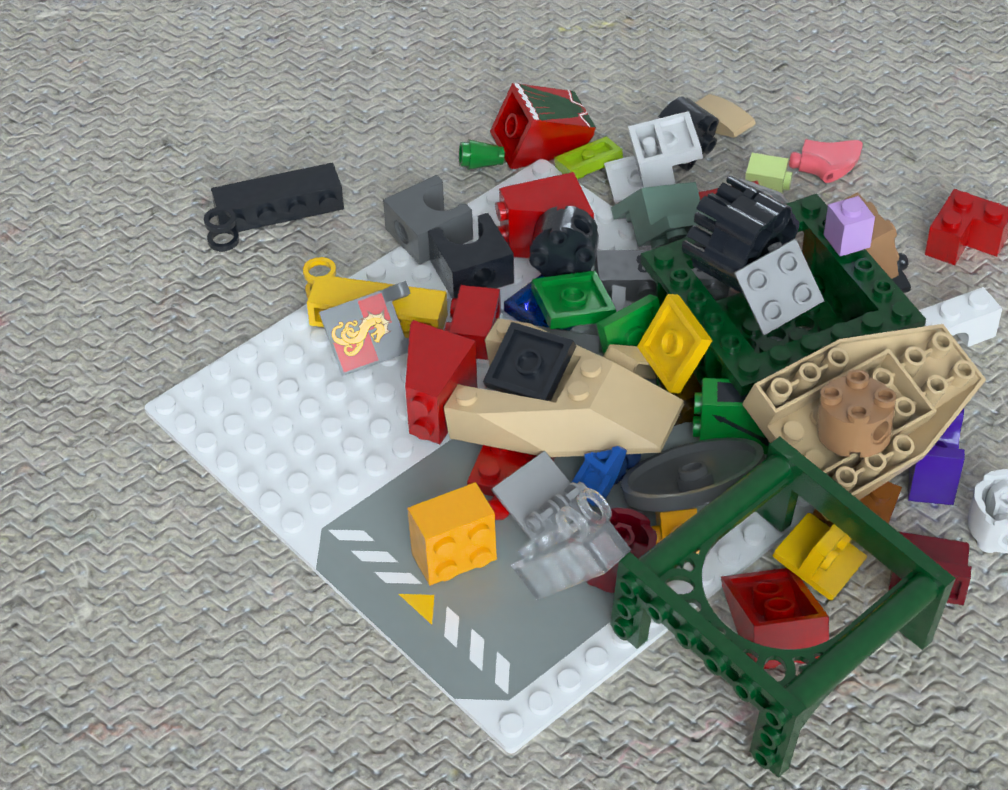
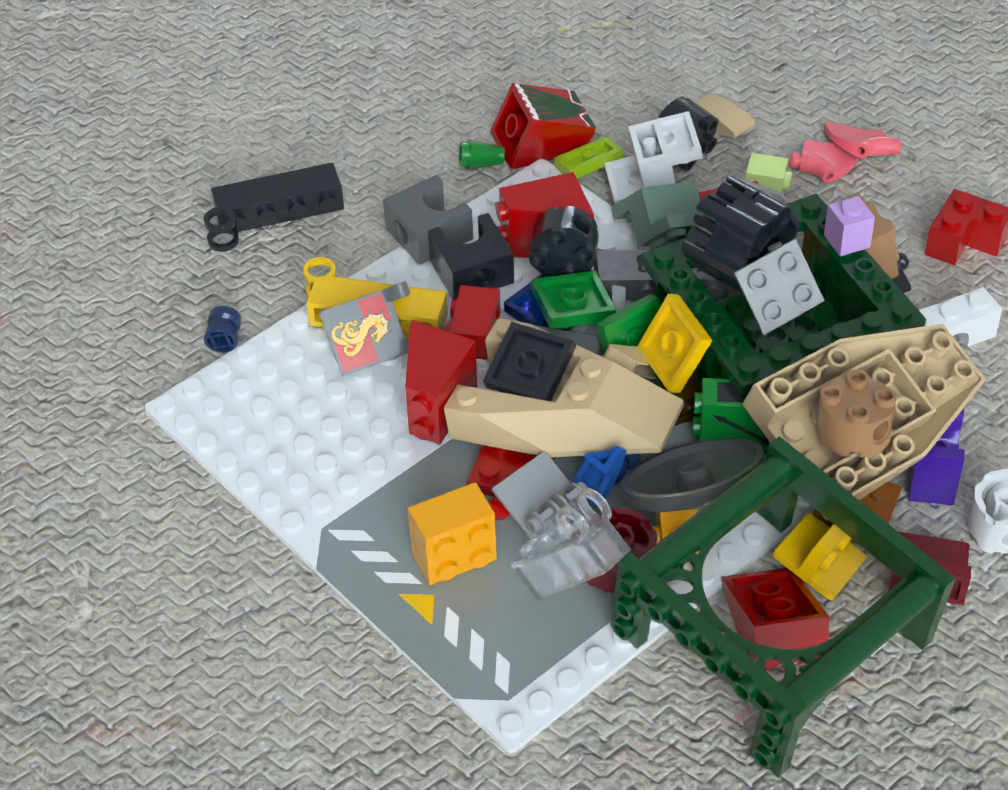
none -> dark blue wheel [204,306,242,353]
none -> coral arm [824,122,901,159]

